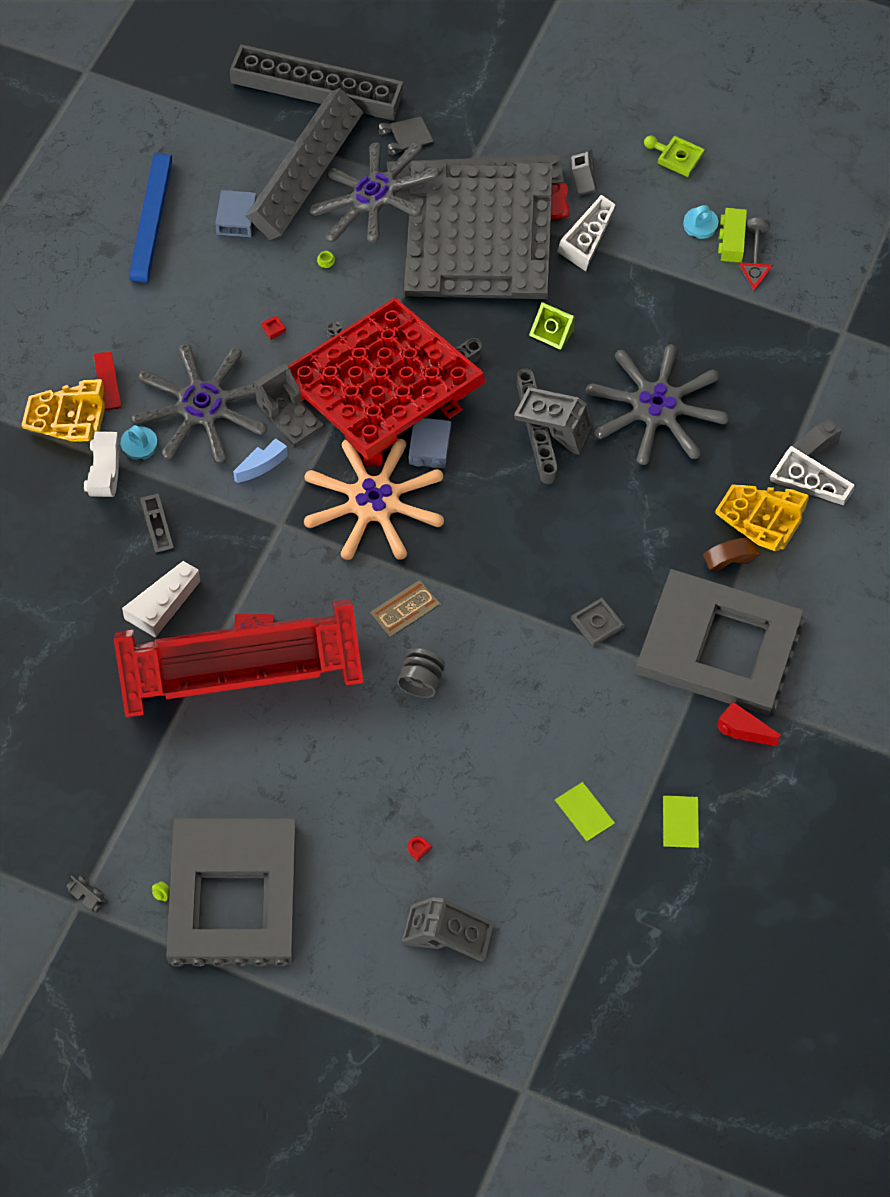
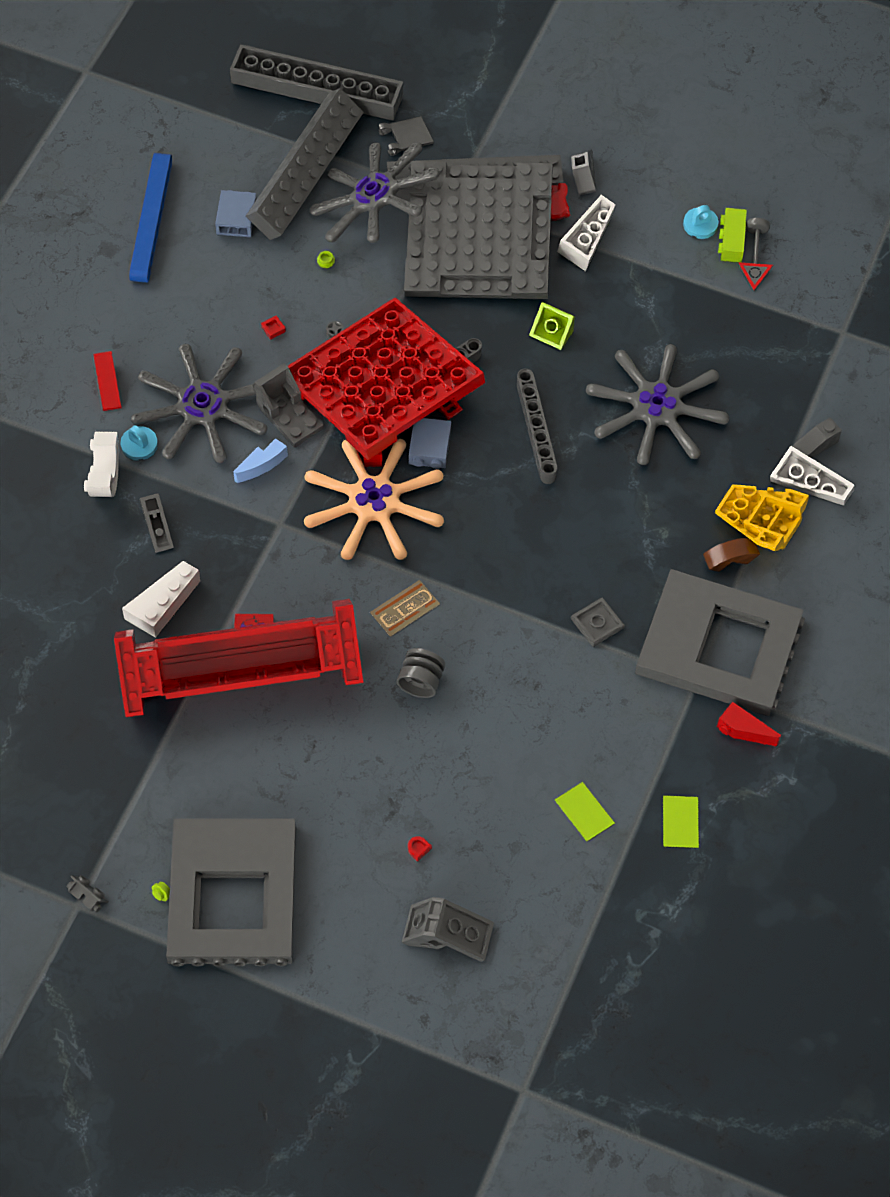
yellow wedge [21,380,105,441] -> none
dark grey bracket [514,387,593,455] -> none
lime plate [644,135,705,177] -> none

